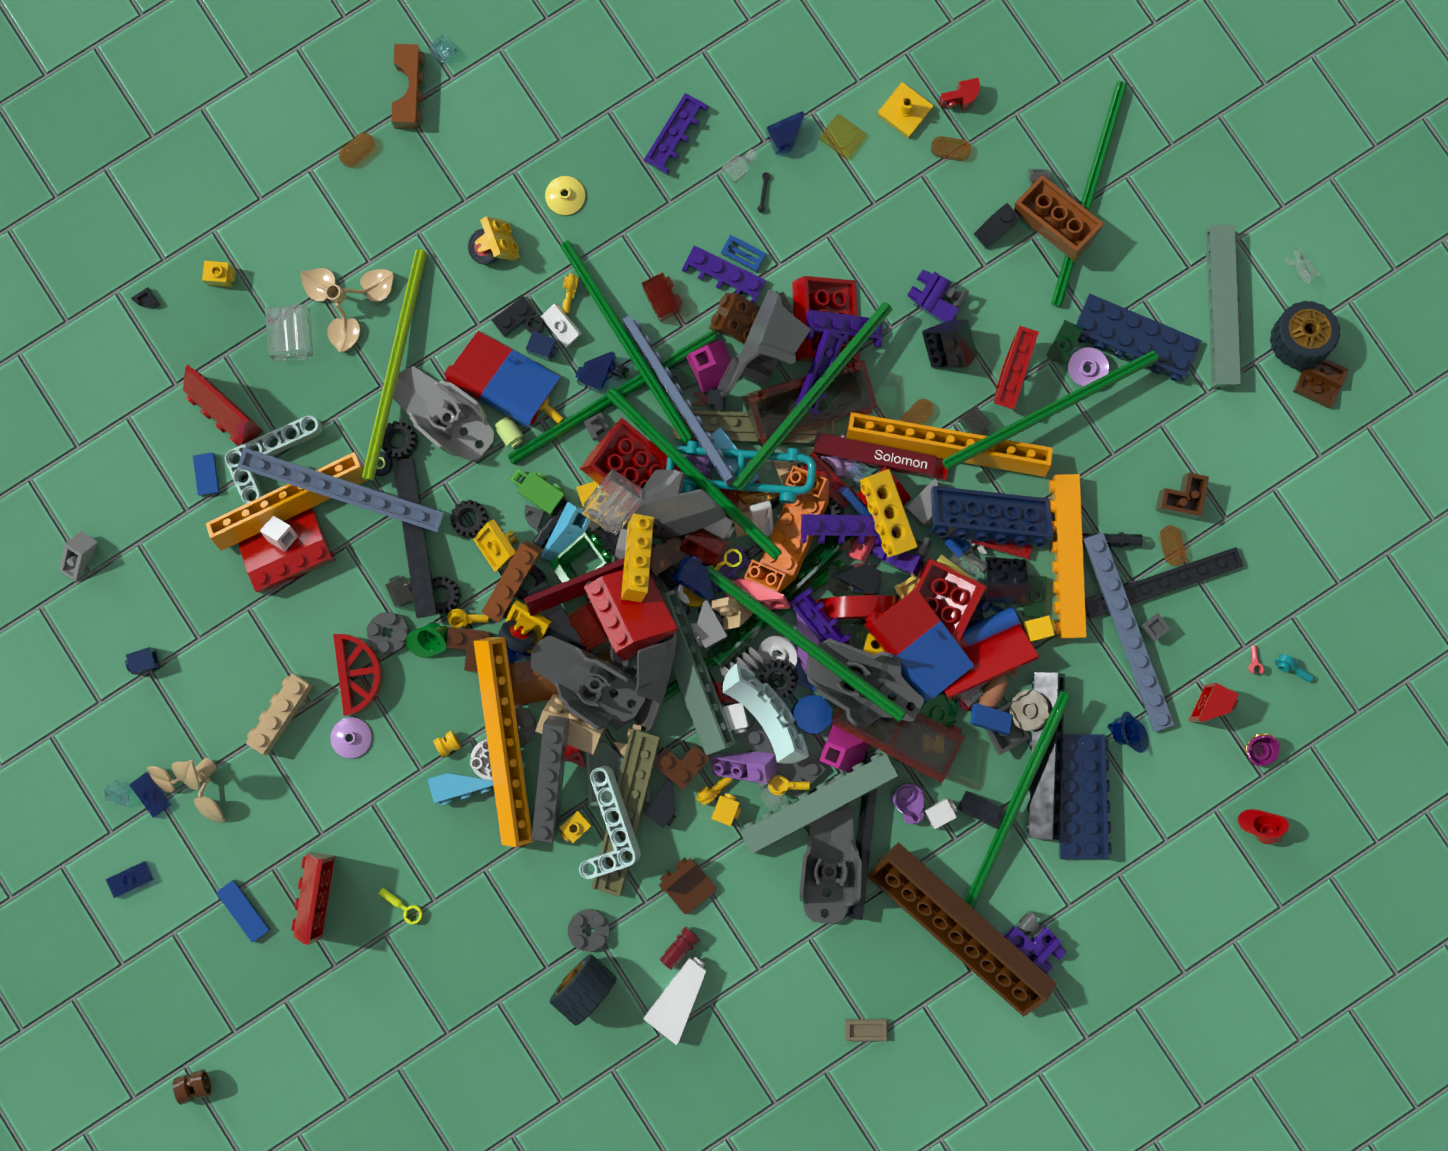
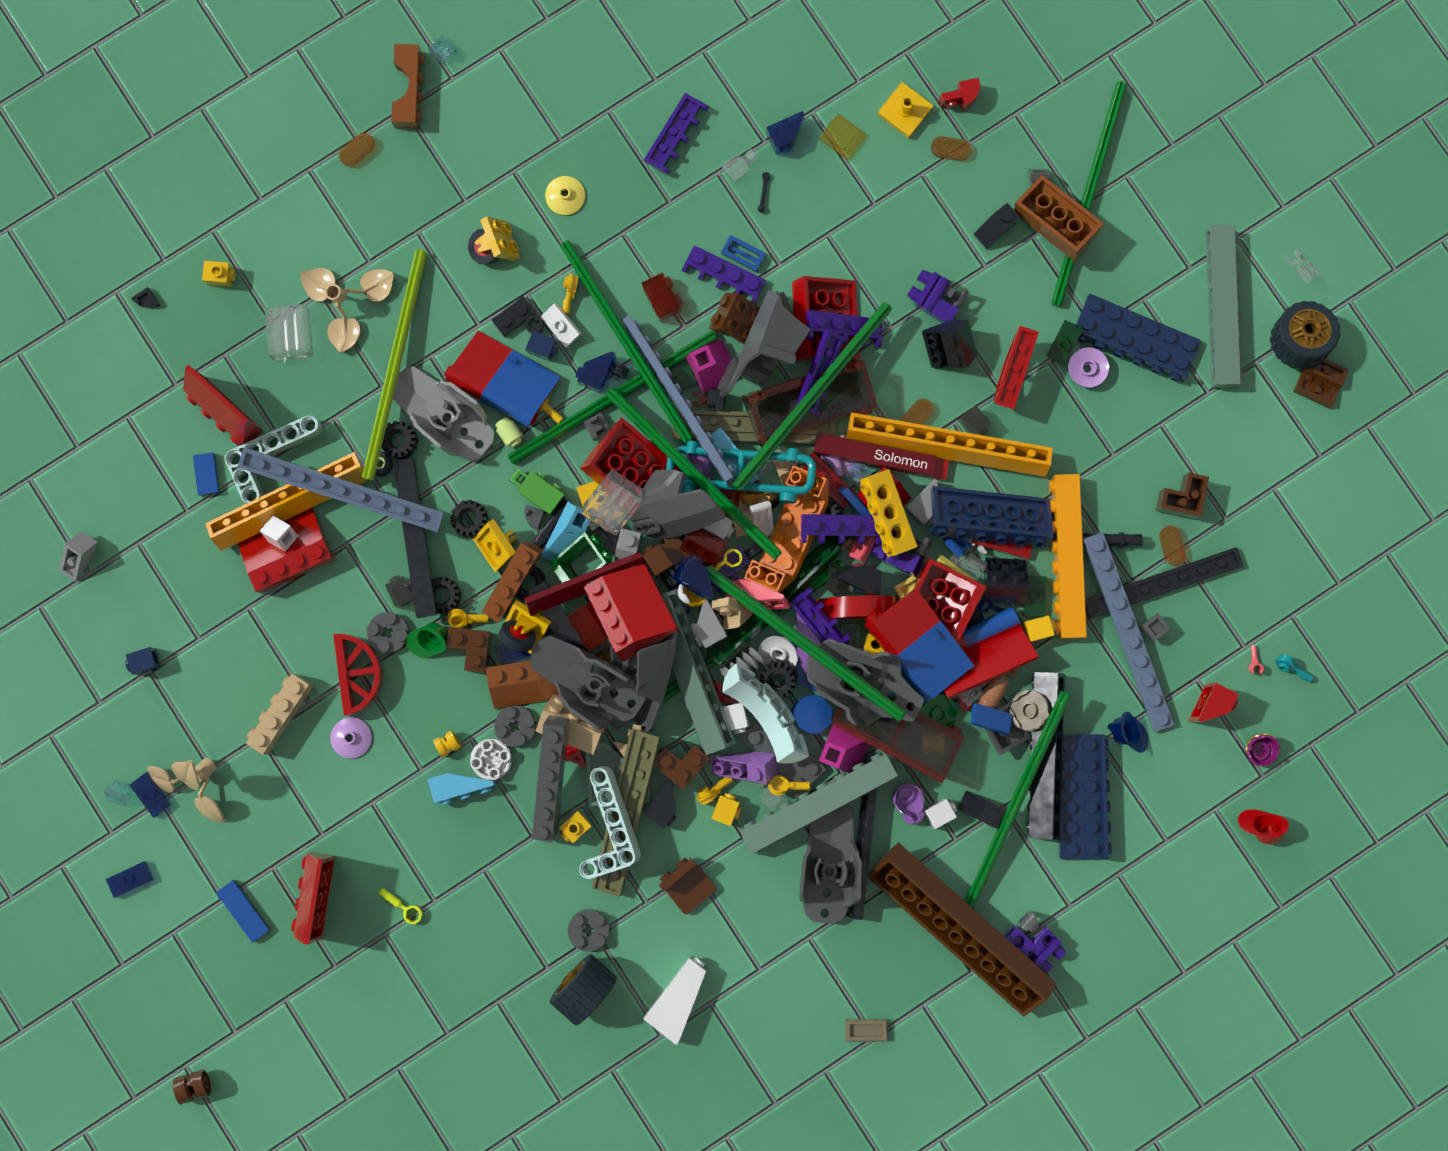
light orange brick [474,637,533,847] -> none
yellow brick [621,513,654,602] -> none
dark red axle [659,926,701,970] -> none
green axle [942,351,1159,470] -> none

